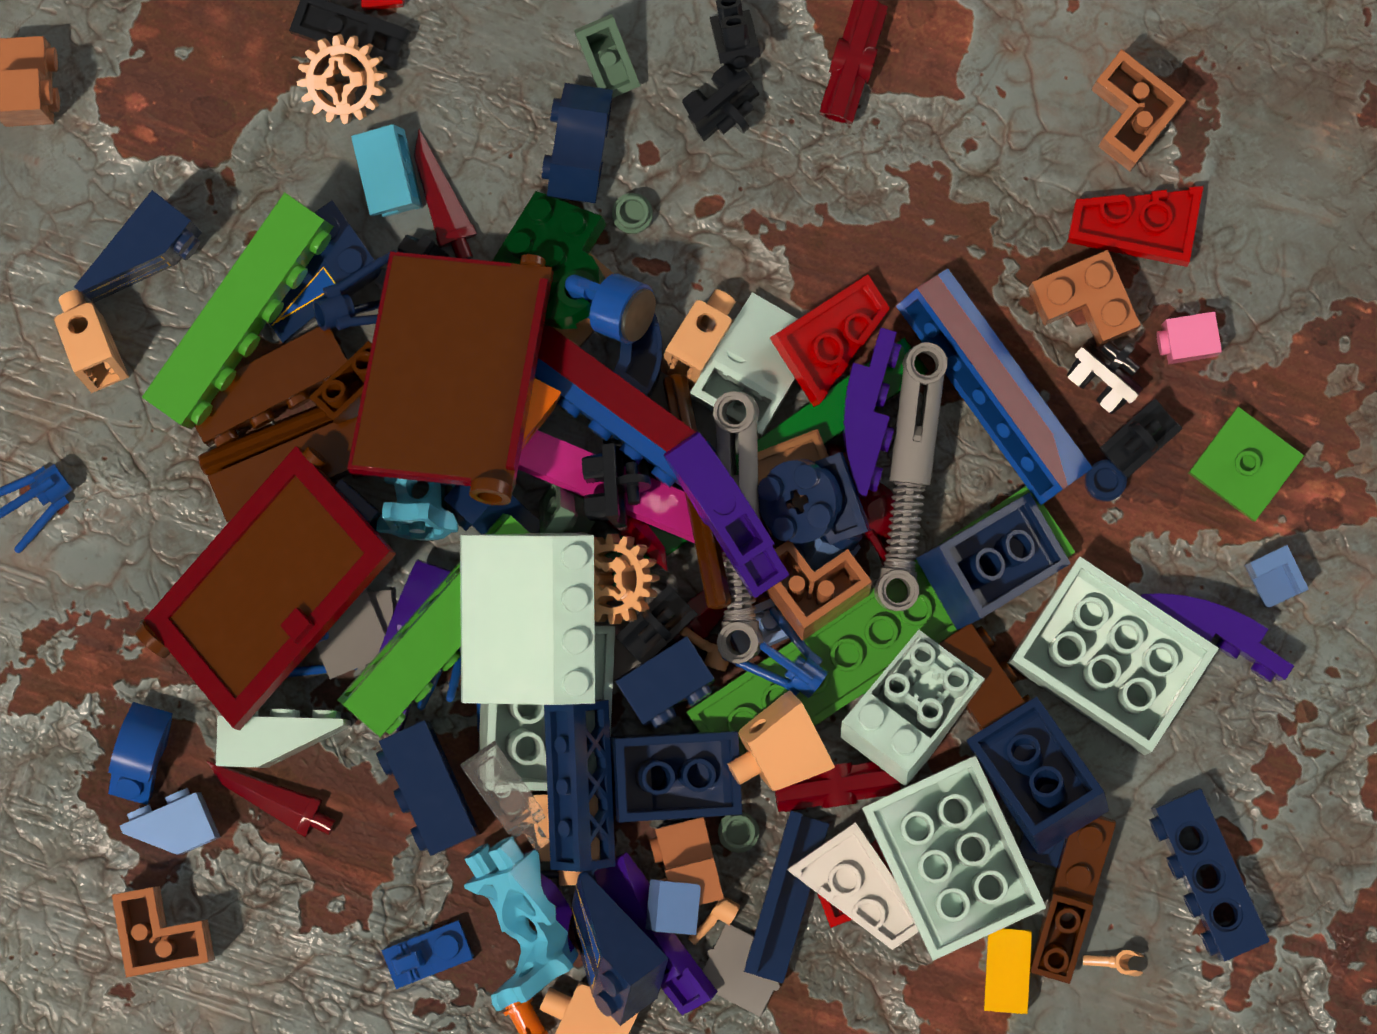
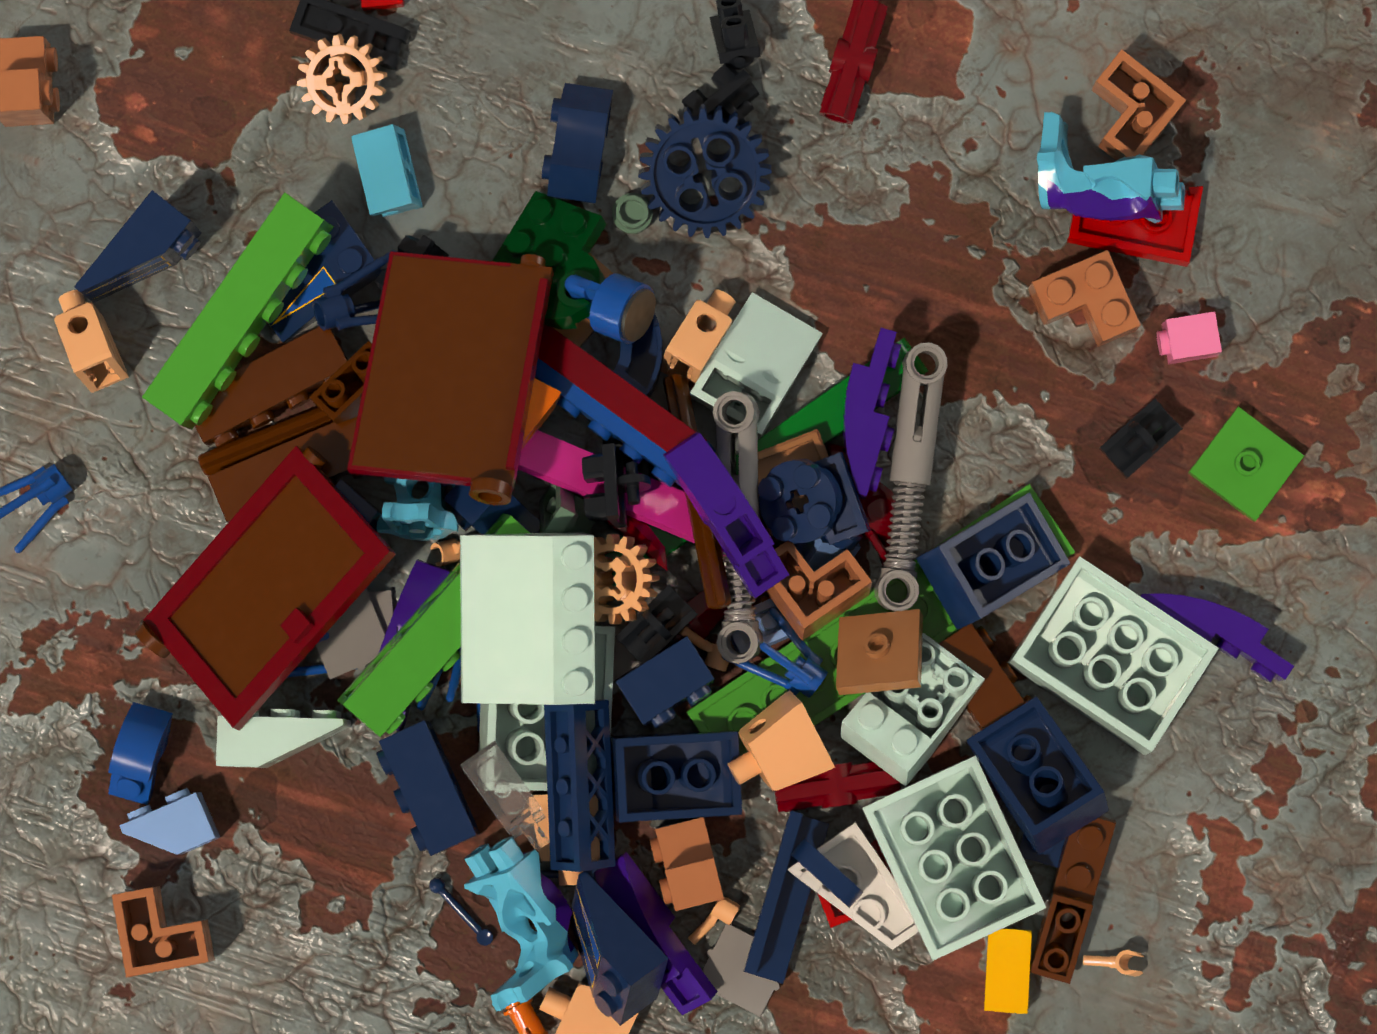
dark red bar [206,760,336,837] -> none
blue hinge [381,920,474,989] -> none
dark red bar [414,129,477,259] -> none
sand green slope [574,14,641,98] -> none
medium blue panel [645,879,701,935] -> none
sand green plate [718,812,759,853] -> none
red wing [770,274,890,407] -> none
blue brick [896,269,1093,506] -> none
hips [1067,341,1143,414] -> none
dark blue tile [1084,460,1127,502] -> none
dark blue brick [1149,788,1270,962] -> none
medium blue panel [1244,545,1309,608] -> none
none -> dark blue hinge [429,877,493,946]
none -> light nougat hand [430,538,460,567]
none -> dark blue gear [638,104,772,238]
none -> dark blue beam [790,839,863,908]
none -> medium nougat plate [836,609,923,695]
none -> medium azure hips [1037,112,1185,223]

